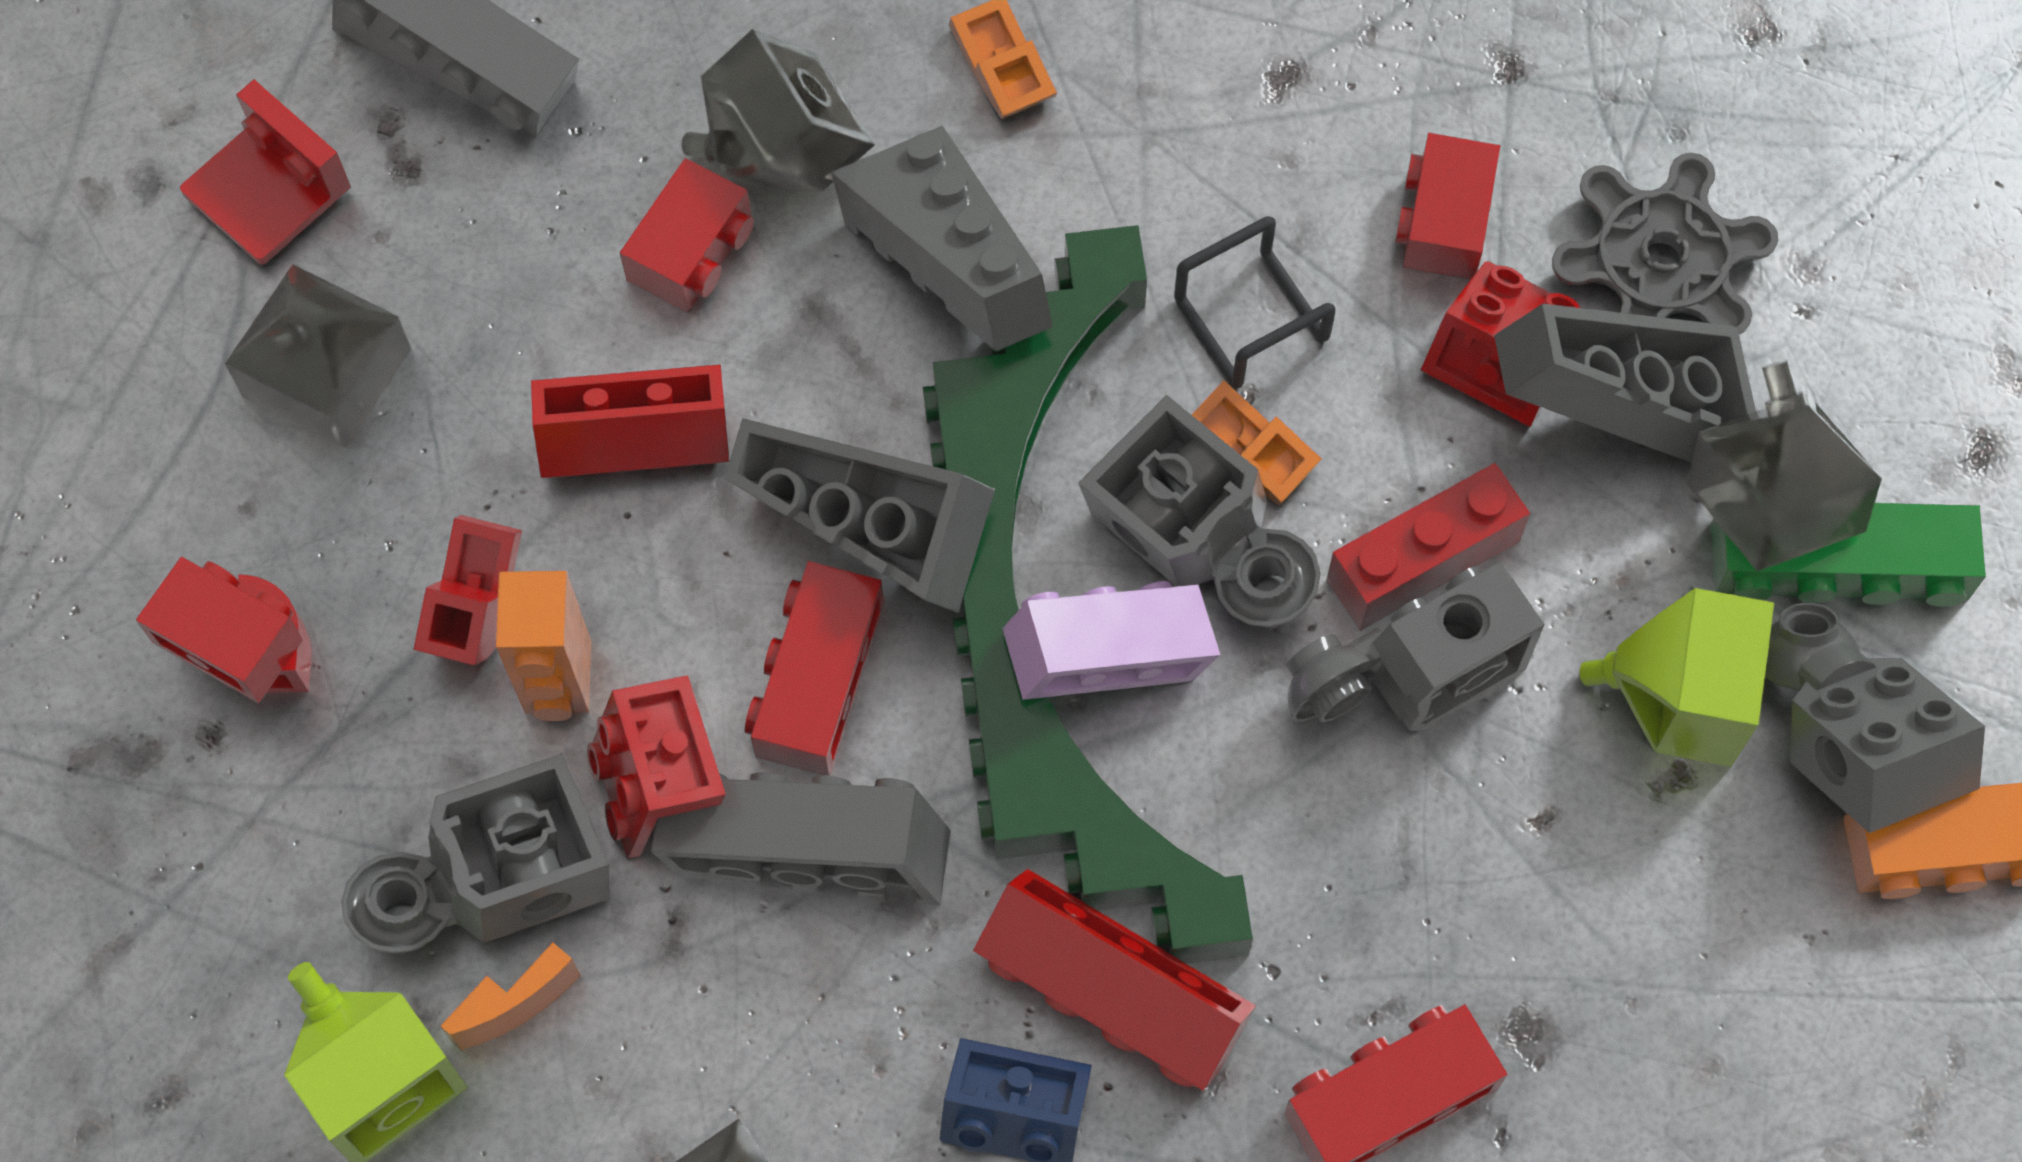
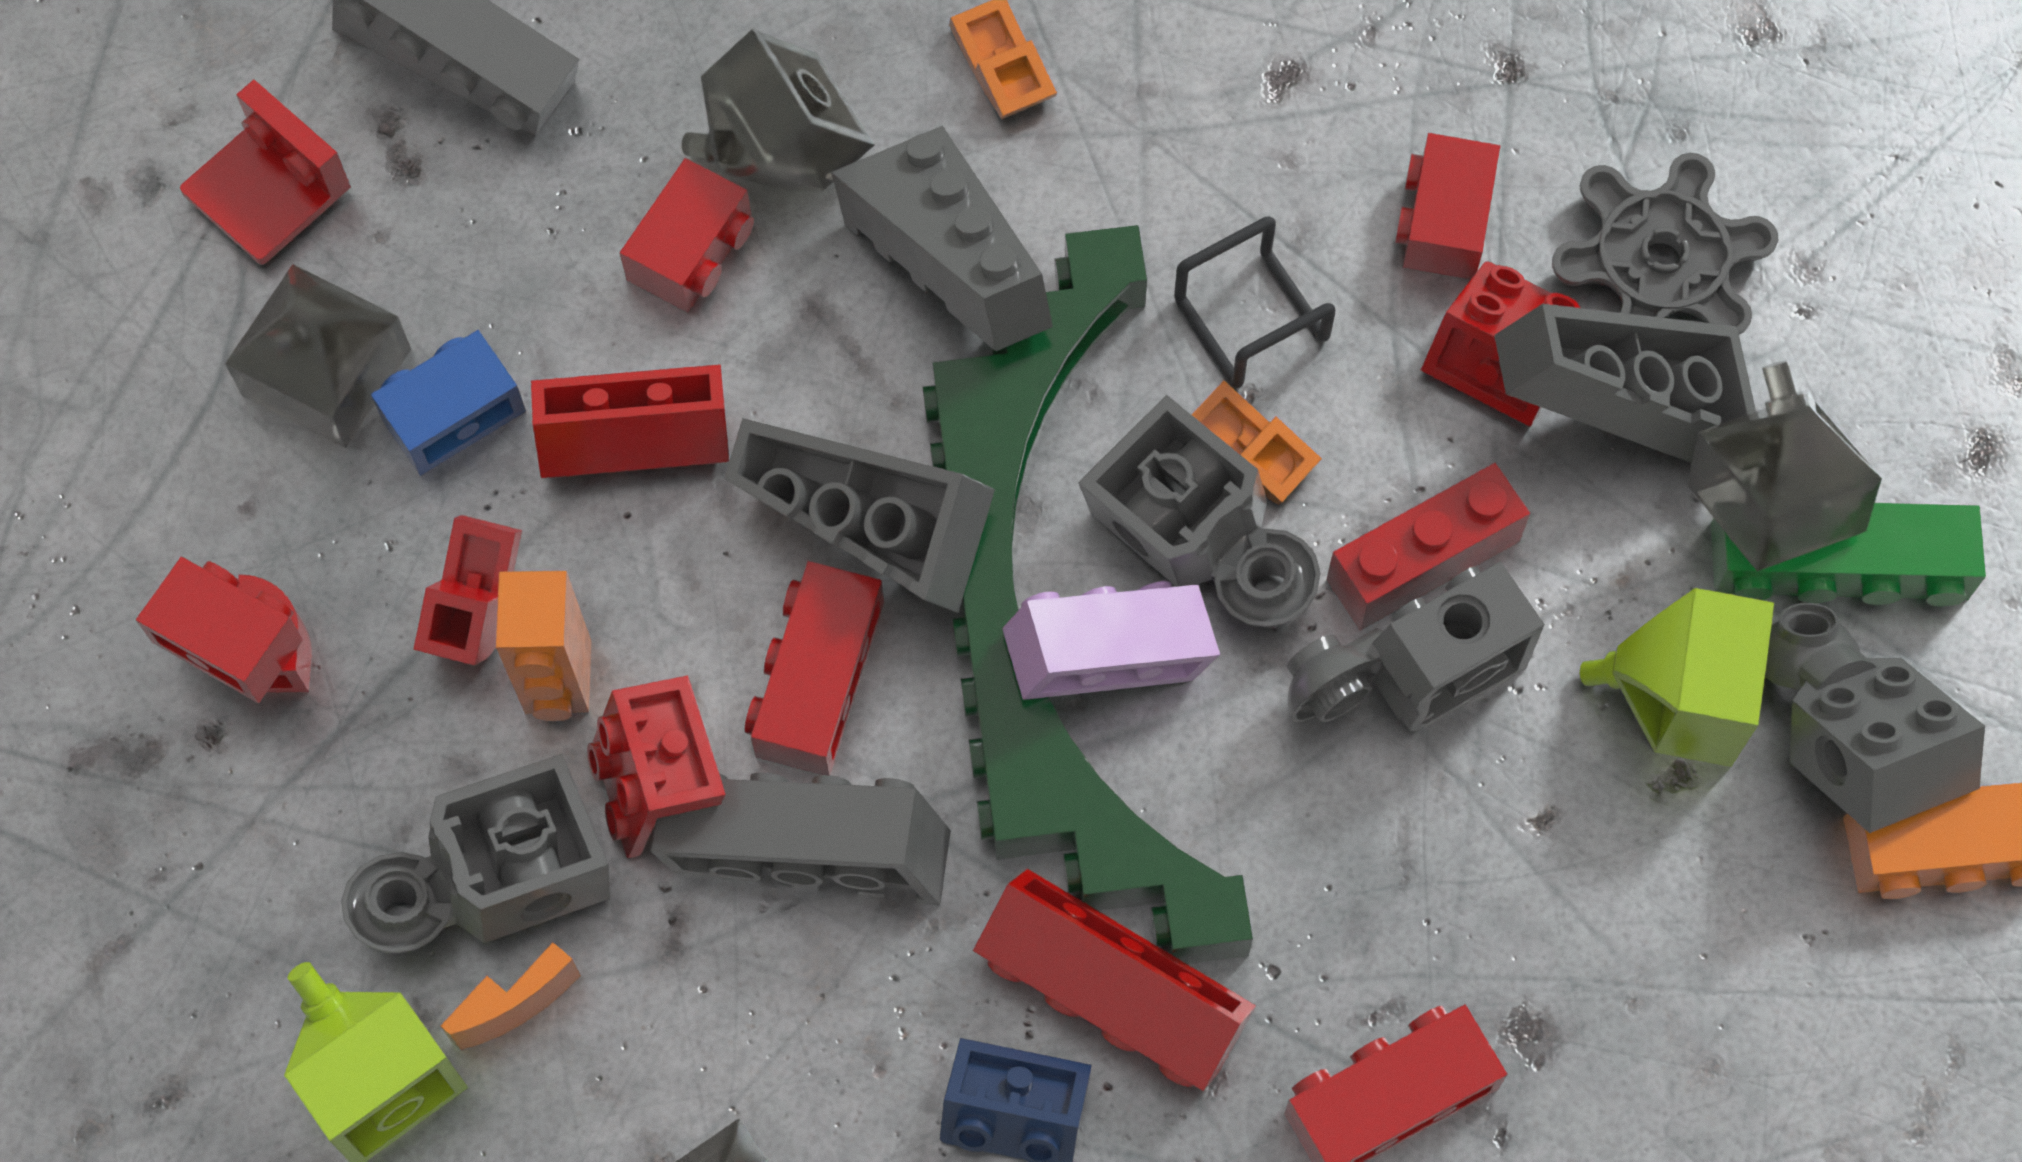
none -> blue brick [370,330,526,476]

